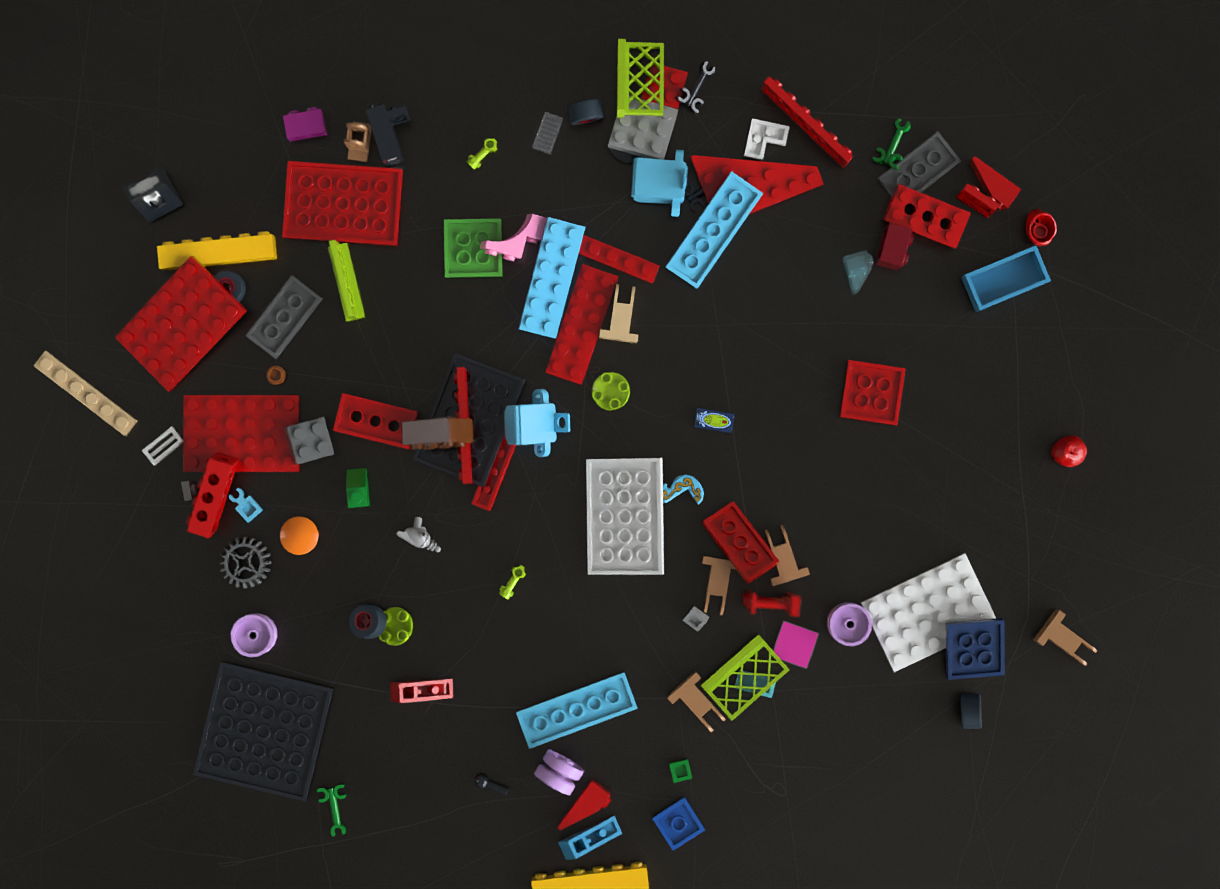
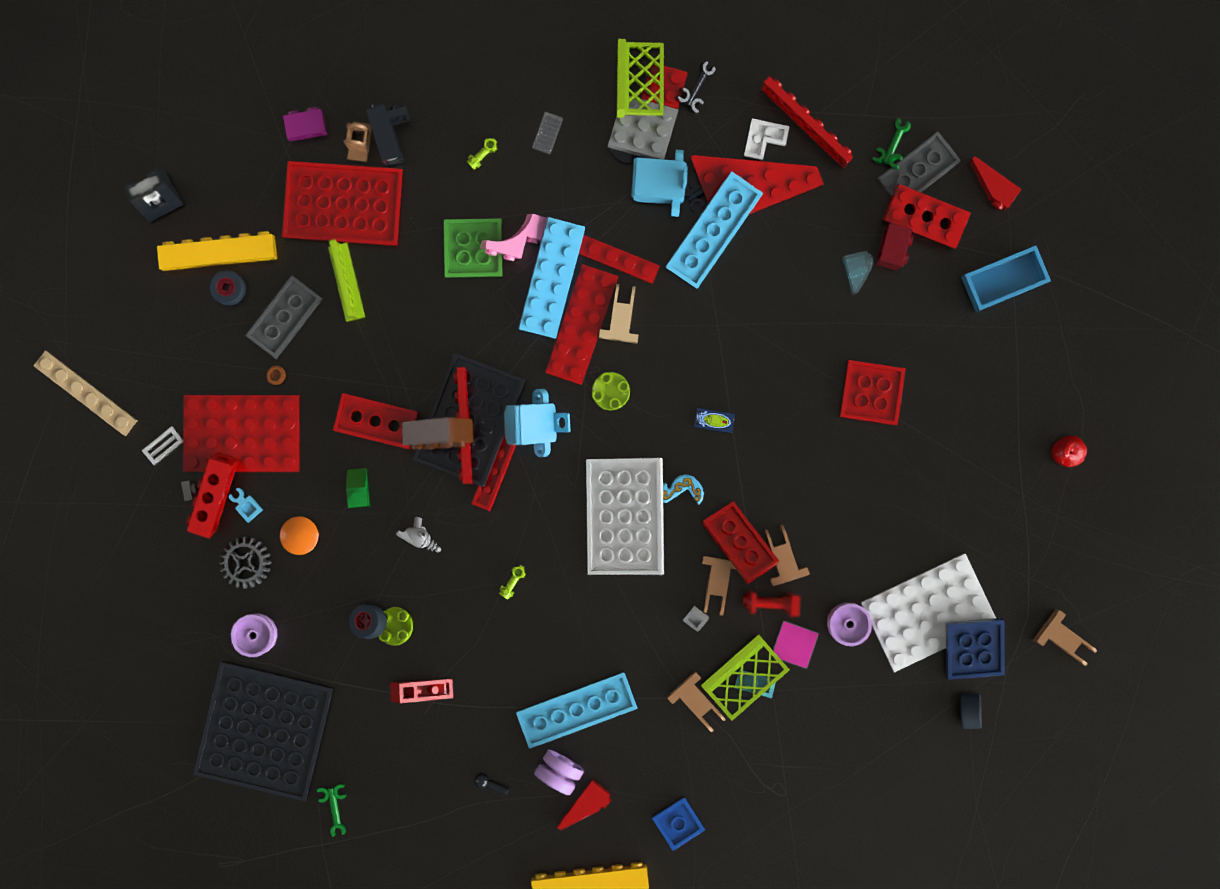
red plate [115,256,247,392] -> none
dark grey brick [283,417,334,465] -> none
dark azure slope [558,816,622,860] -> none
black wheel [567,98,603,125] -> none
green plate [669,759,692,783] -> none
red plate [956,183,999,219] -> none
red hair [1026,209,1057,246] -> none

